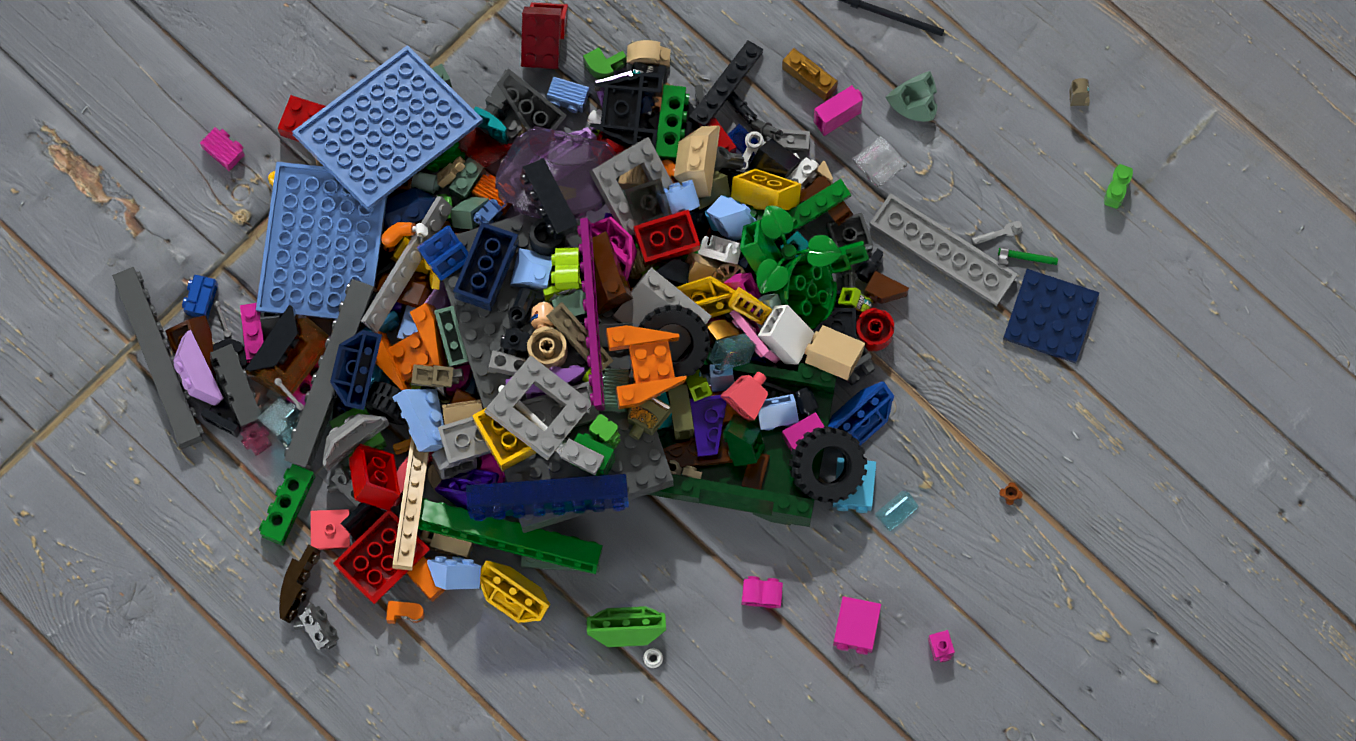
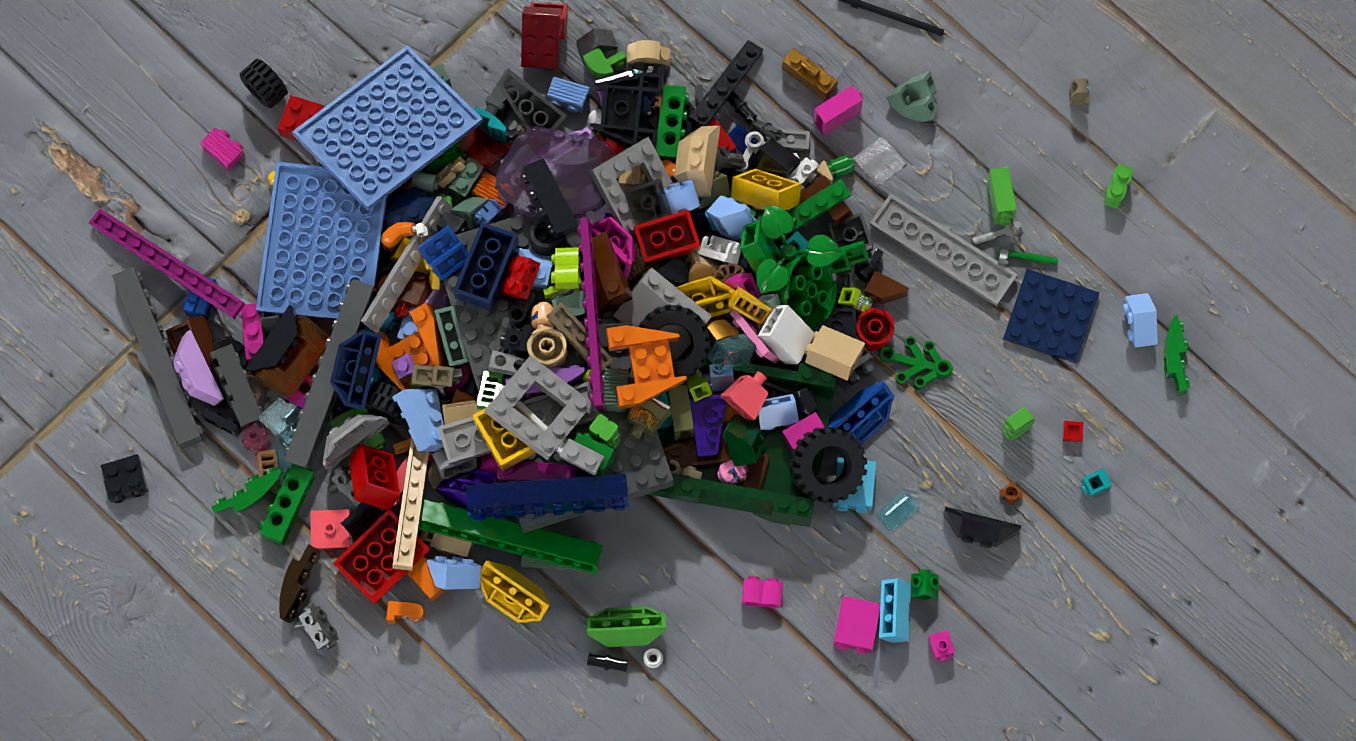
light grey hinge [274,378,304,410] -> none
none -> magenta plate [89,208,246,320]
none -> black plate [101,454,149,503]
none -> green slope [211,467,284,514]
none -> black tyre [239,58,288,108]
none -> medium nougat slope [257,450,281,492]
none -> red plate [392,302,409,318]
none -> medium lavender plate [392,353,415,380]
none -> black brick [437,212,468,235]
none -> slope [476,371,504,410]
none -> magenta plate [497,461,578,487]
none -> red plate [499,256,541,300]
none -> flat silver slope [577,28,618,58]
none -> black pin [587,653,628,672]
none -> bright pink head [718,460,748,485]
none -> green brick [827,155,855,179]
none -> medium azure piece [879,578,911,643]
none -> green plant [880,336,953,389]
none -> green brick [911,569,939,600]
none -> black wedge [943,506,1021,548]
none -> bright green brick [987,167,1017,226]
none -> bright green brick [1002,407,1035,441]
none -> red plate [1062,421,1084,443]
none -> teal brick [1080,468,1112,498]
none -> light blue brick [1123,293,1158,347]
none -> green slope [1163,315,1190,396]

